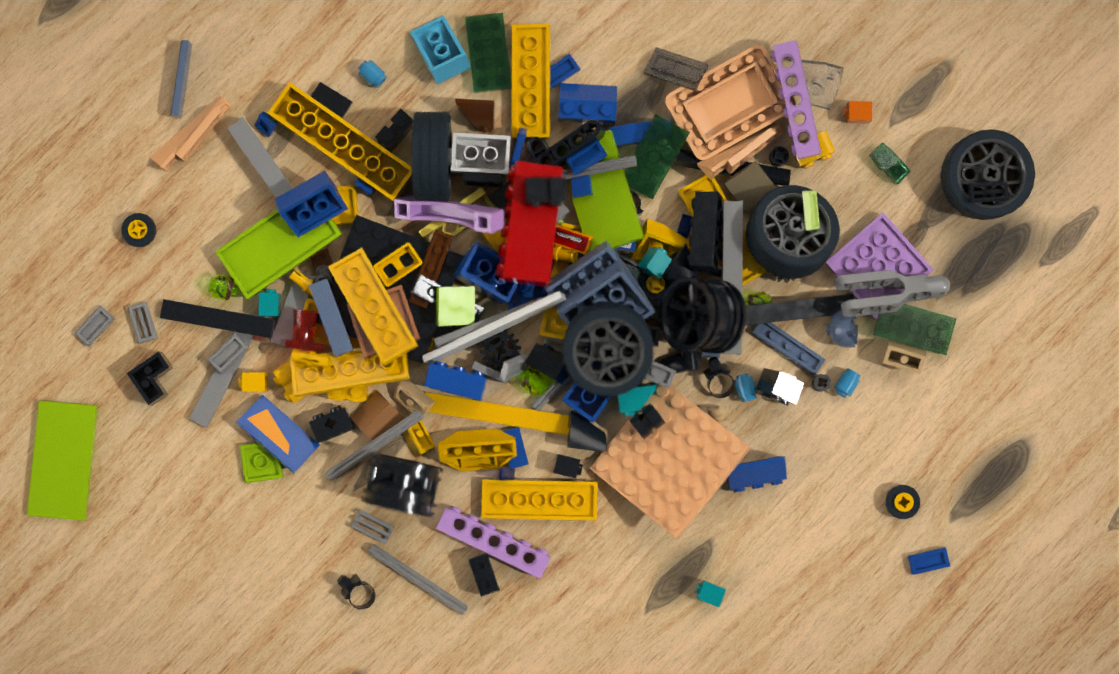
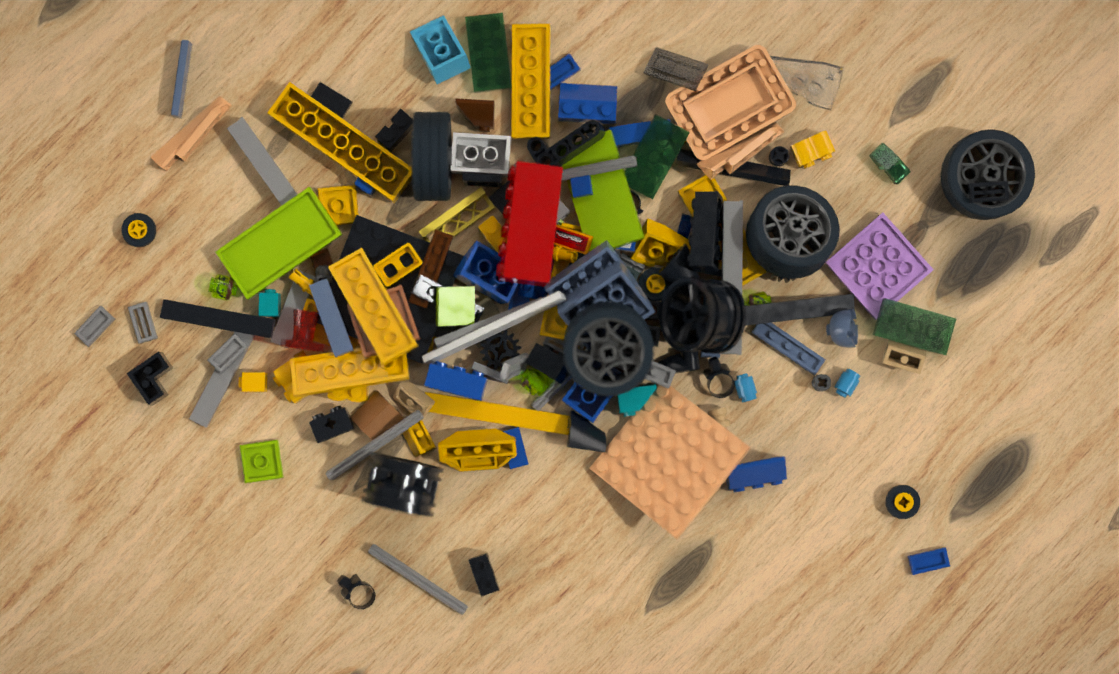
lime tile [27,400,98,521] -> none
blue tile [236,395,320,474] -> none
blue tile [254,111,278,138] -> none
blue slope [275,171,348,237] -> none
yellow pin [291,348,332,368] -> none
light grey tile [351,509,394,544] -> none
dark azure brick [358,60,387,88] -> none
lavender arch [394,195,504,233] -> none
lavender brick [436,505,551,579] -> none
yellow plate [481,480,598,521] -> none
clear blue piece [499,468,515,480] -> none
blue tile [509,127,527,169] -> none
black brick [524,177,567,207] -> none
black brick [553,454,583,478] -> none
blue tile [565,140,608,175] -> none
black wheel [629,403,666,439] -> none
teal brick [637,247,672,279] -> none
teal brick [695,580,726,607] -> none
dark tan tile [724,161,777,212] -> none
brick [756,368,804,406] -> none
lavender brick [771,40,822,160] -> none
yellowish green tile [802,190,820,231] -> none
light grey piece [834,270,950,317] -> none
orange brick [843,101,872,123] -> none

